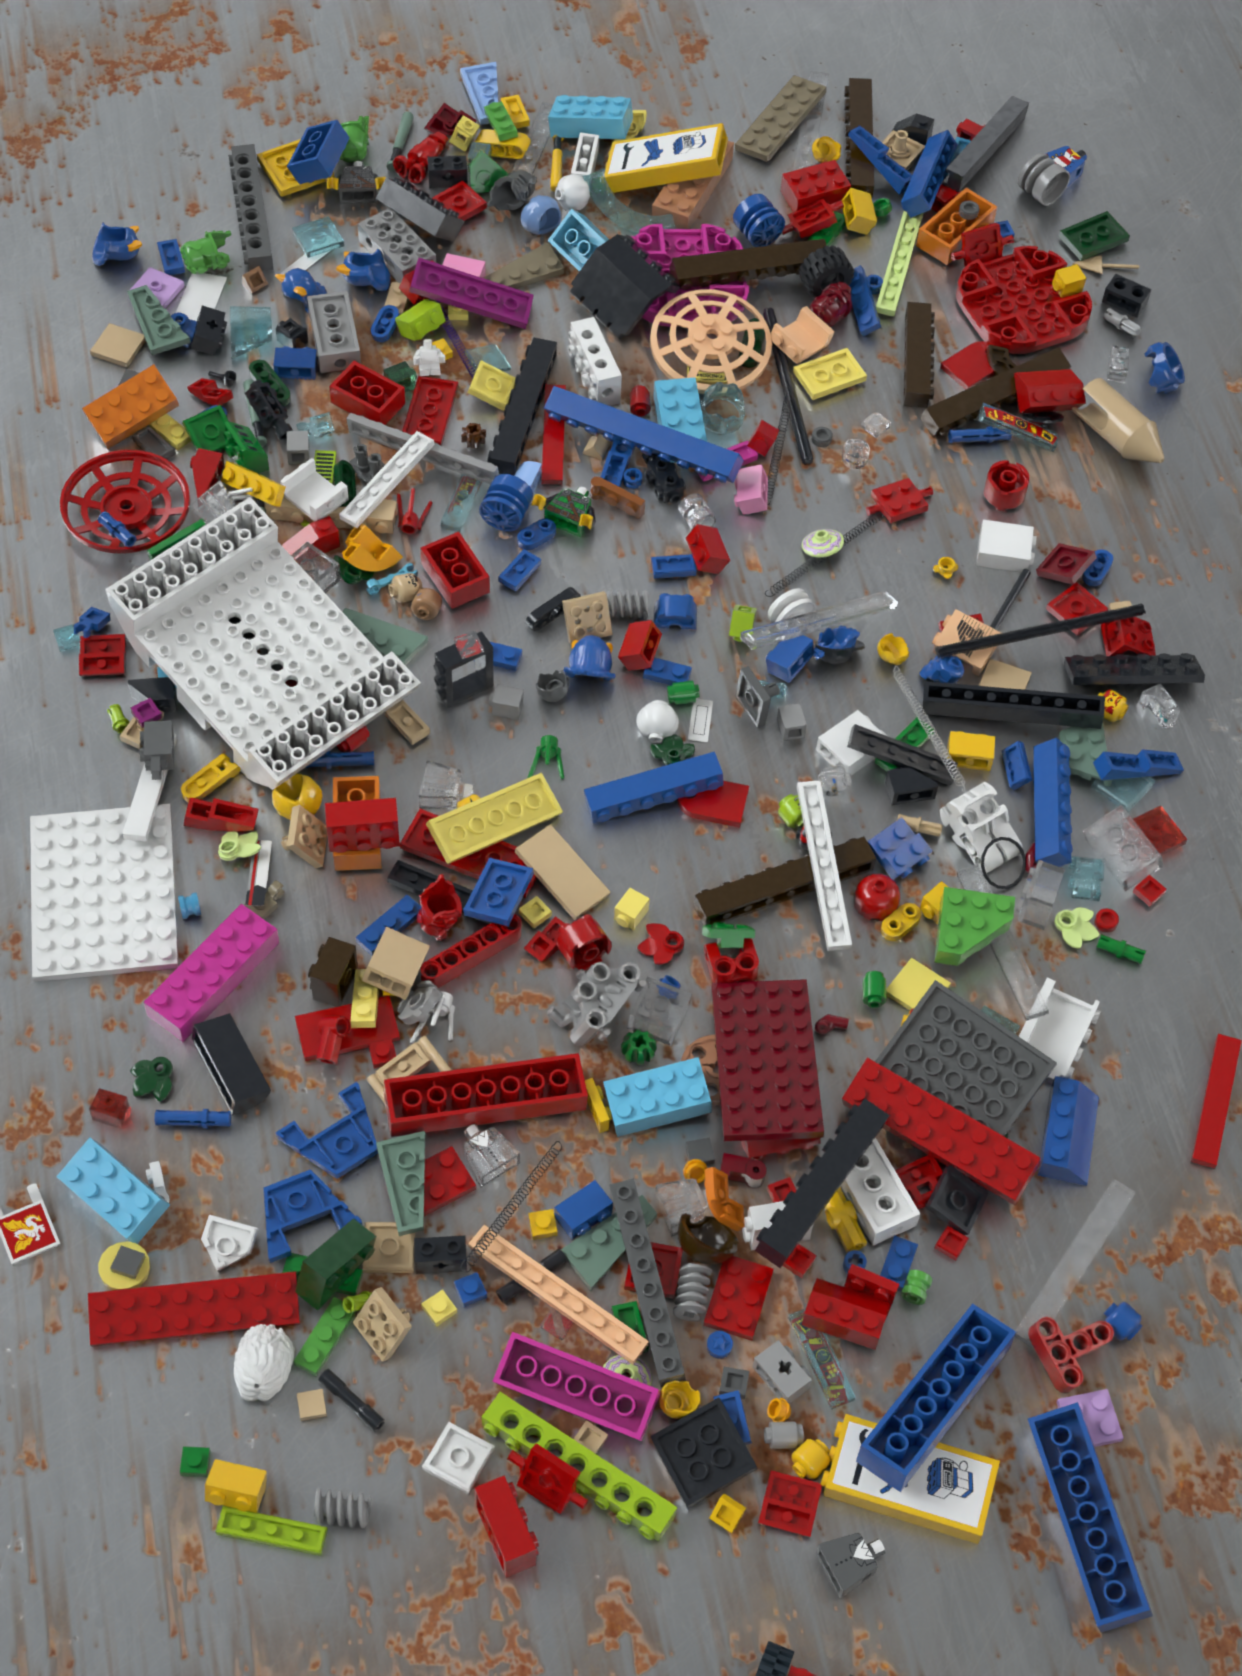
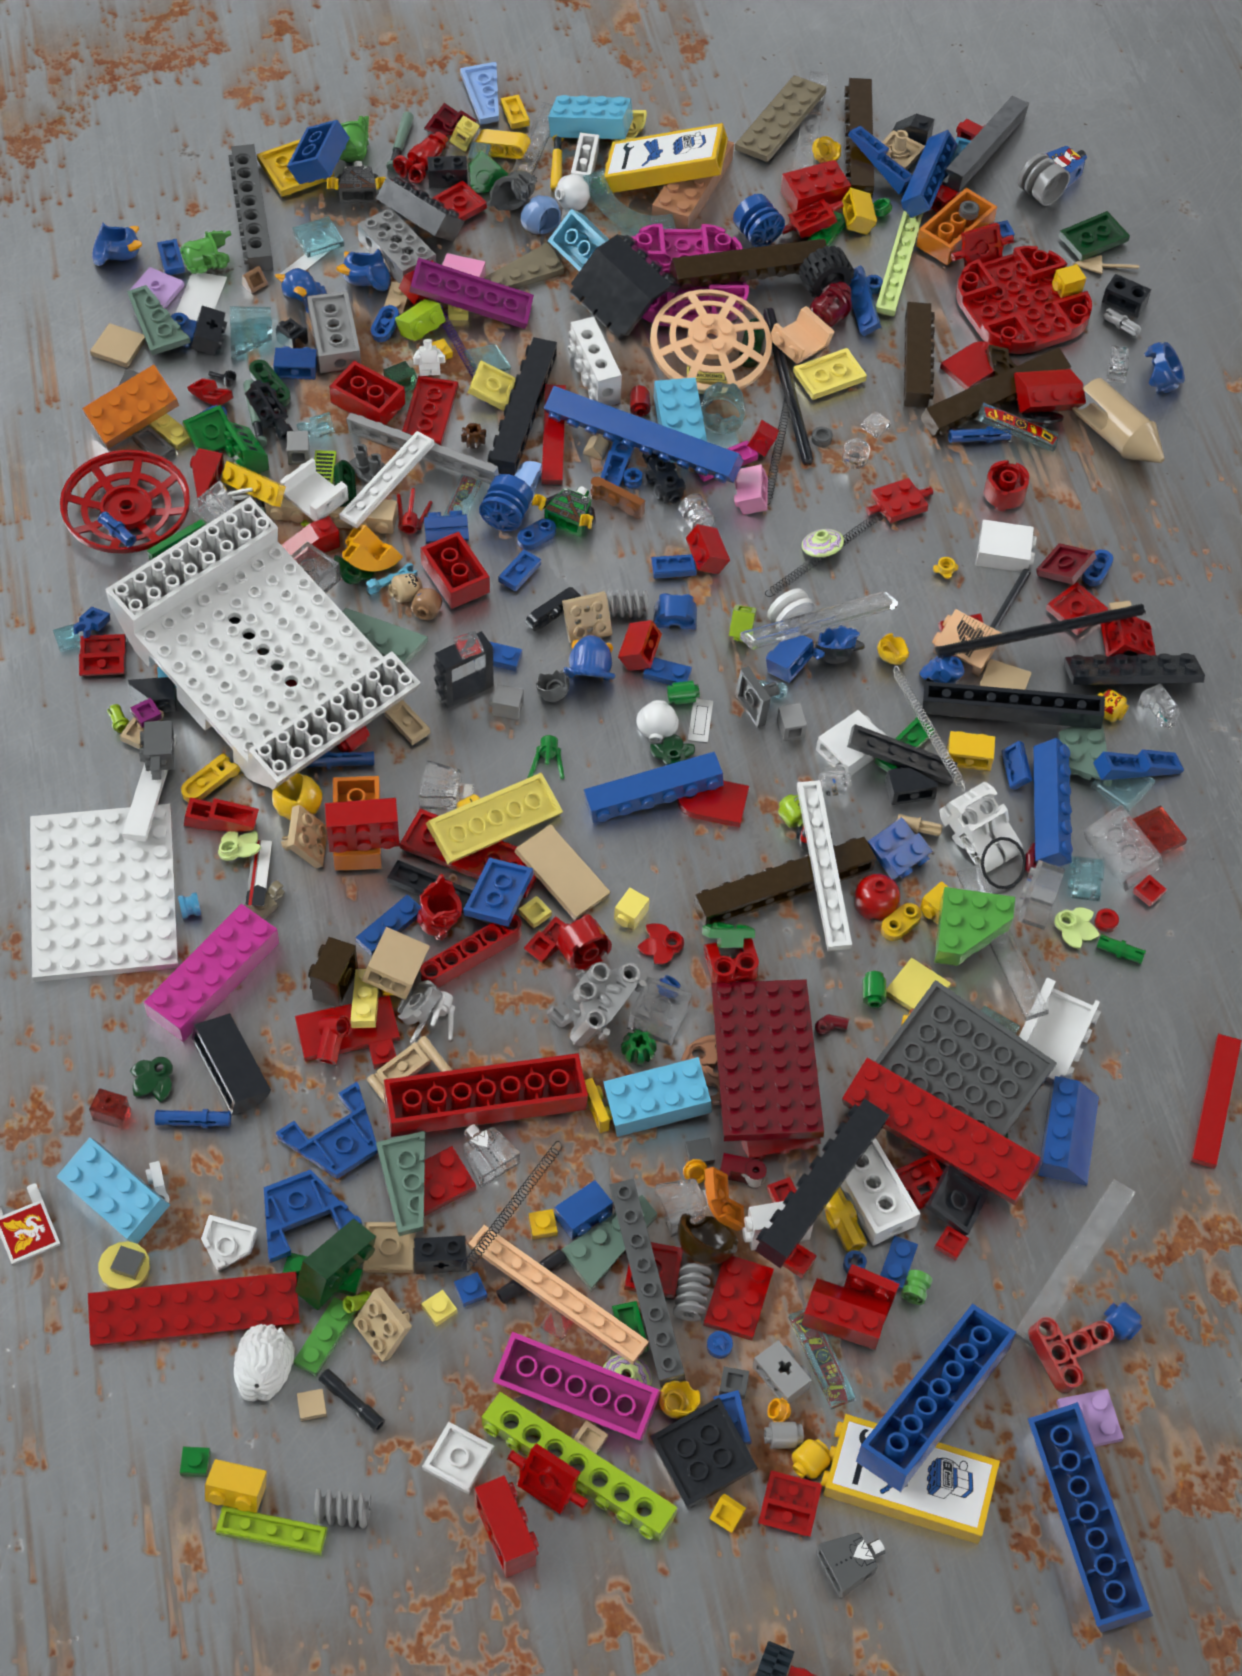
bright green plate [484,102,518,142] -> none
none -> blue brick [424,510,469,544]

